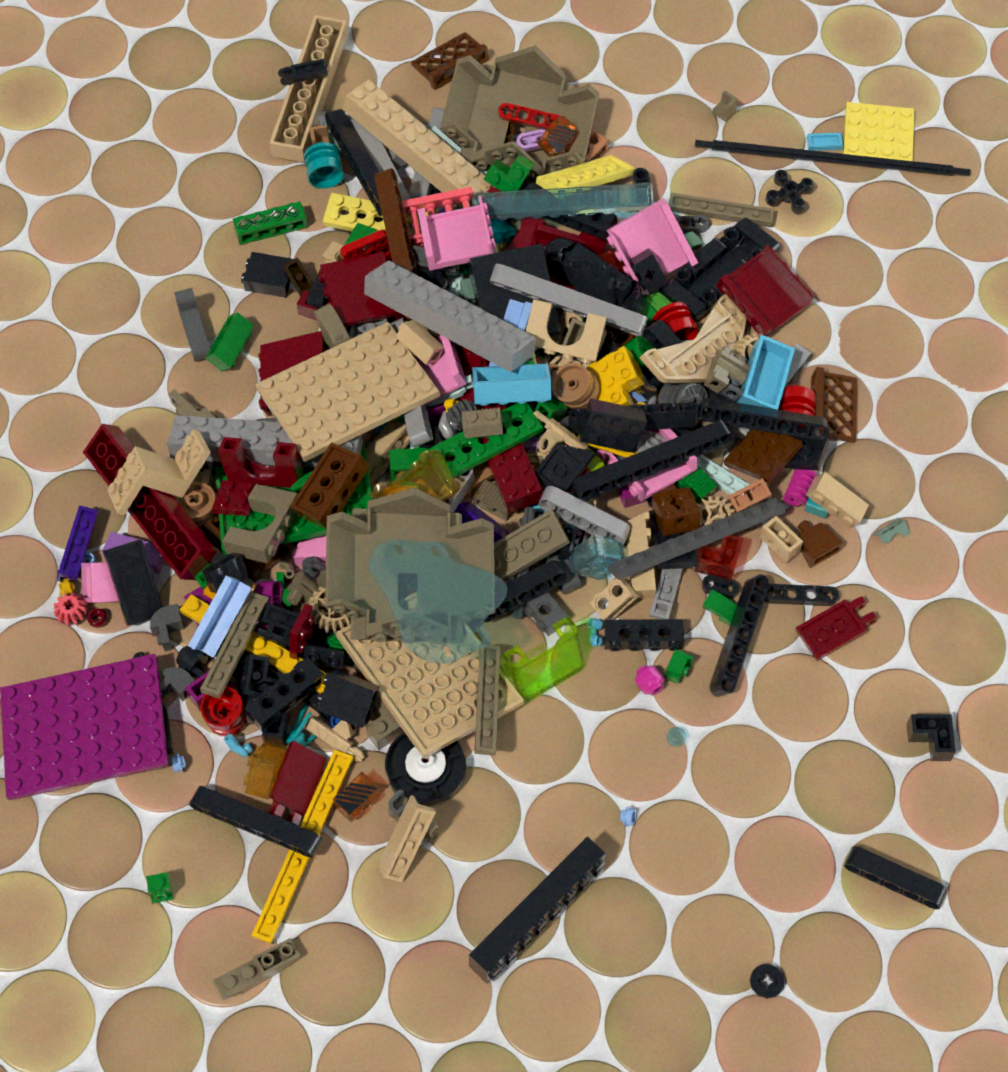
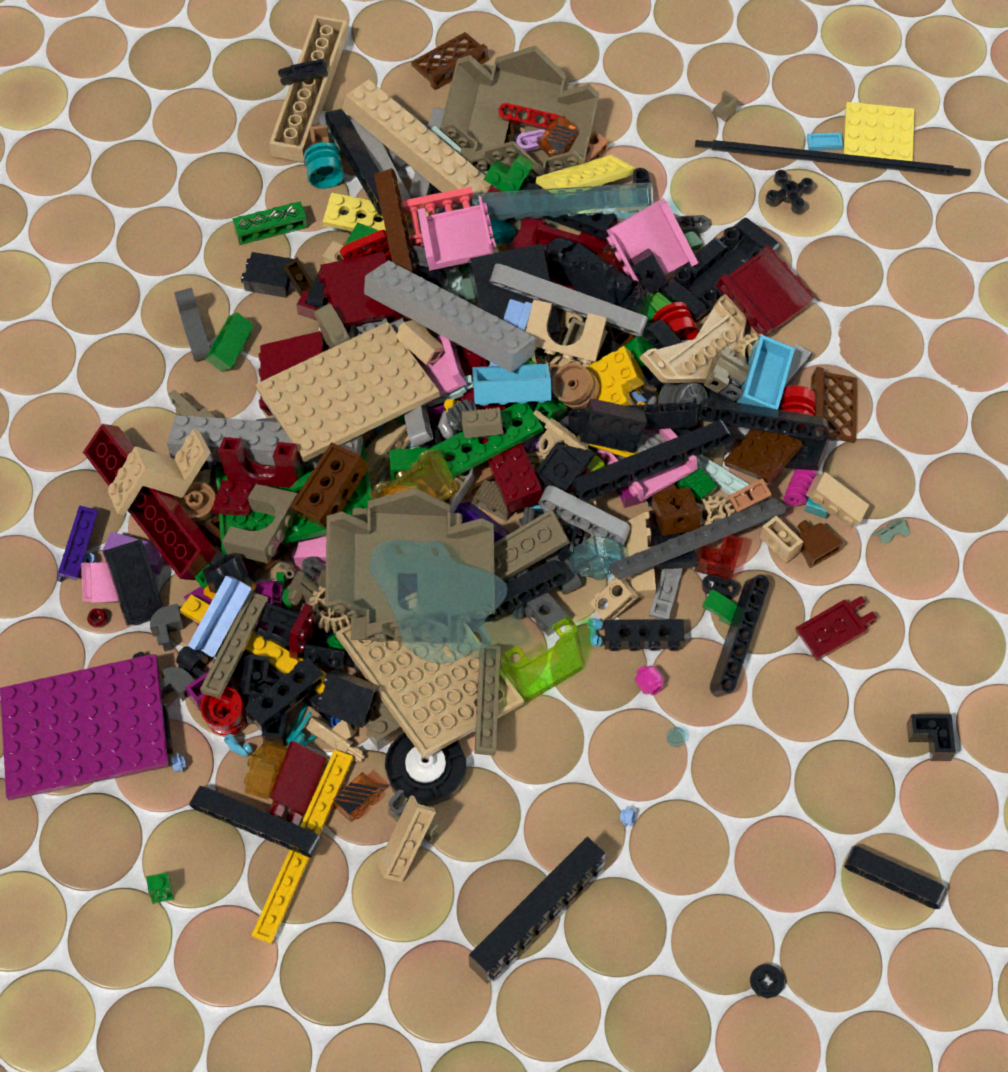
coral gear [54,592,87,626] -> none
yellow plate [59,579,75,597] -> none
dark tan slope [213,938,300,1001] -> none
green brick [665,649,693,683] -> none
dark tan plate [668,192,774,227] -> none
black beam [764,584,839,606] -> none

